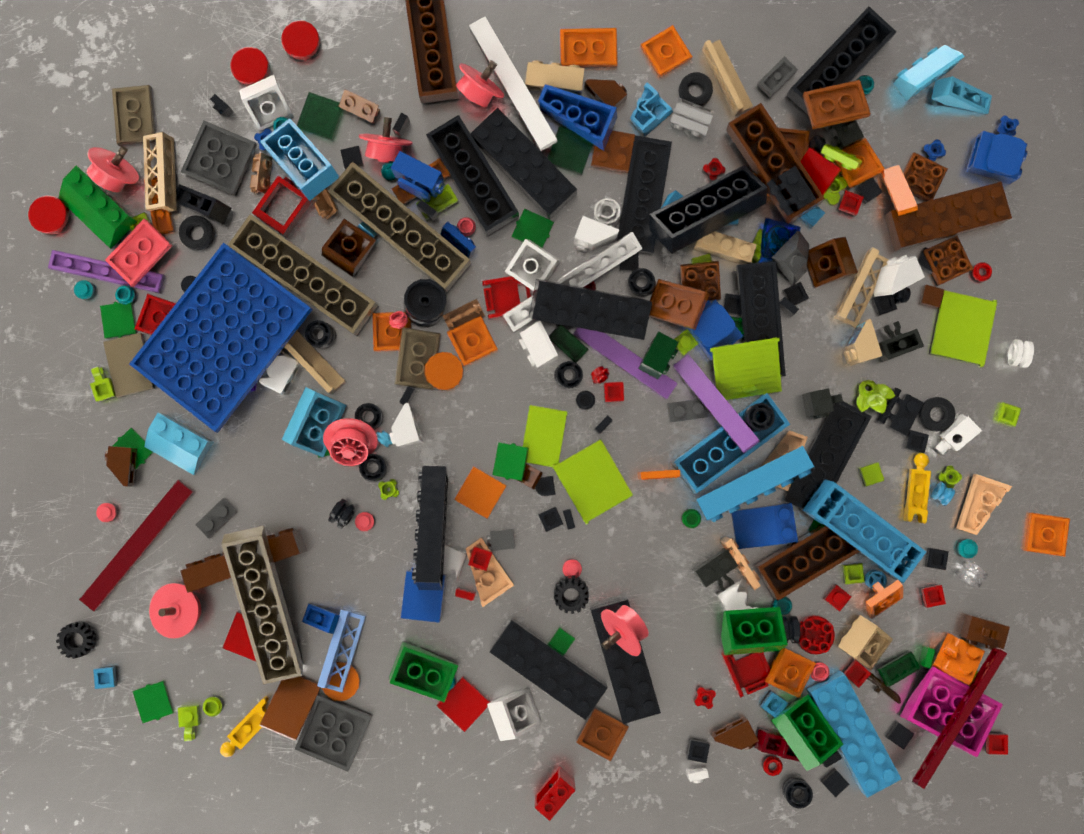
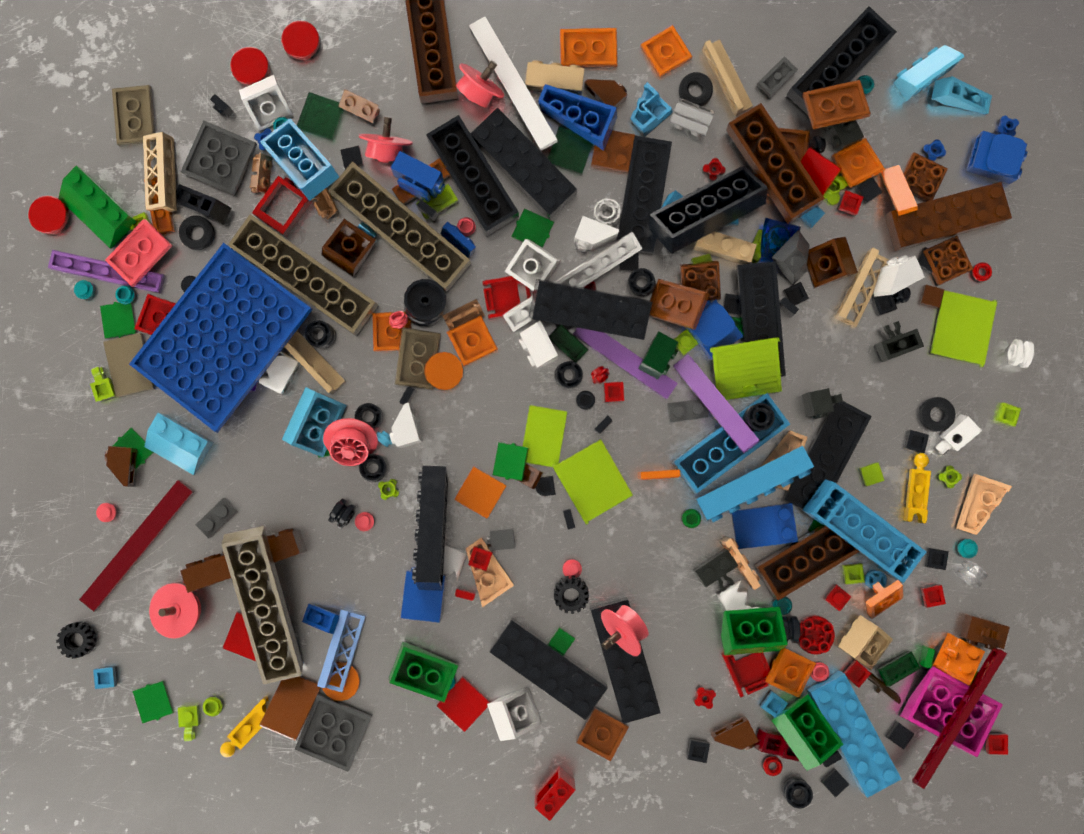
coral piece [87,146,139,192] -> none
teal plate [381,161,396,180] -> none
black tile [392,113,410,138] -> none
black plate [538,506,563,532] -> none
white plate [686,766,709,783] -> none
black plate [767,166,816,216] -> none
lime plate [821,144,862,170] -> none
tan slope [844,319,882,366] -> none
lime plate [856,380,895,413] -> none
black plate [877,388,924,437] -> none
dark azure wheel [931,482,955,506] -> none
orange tile [1024,513,1070,557] -> none

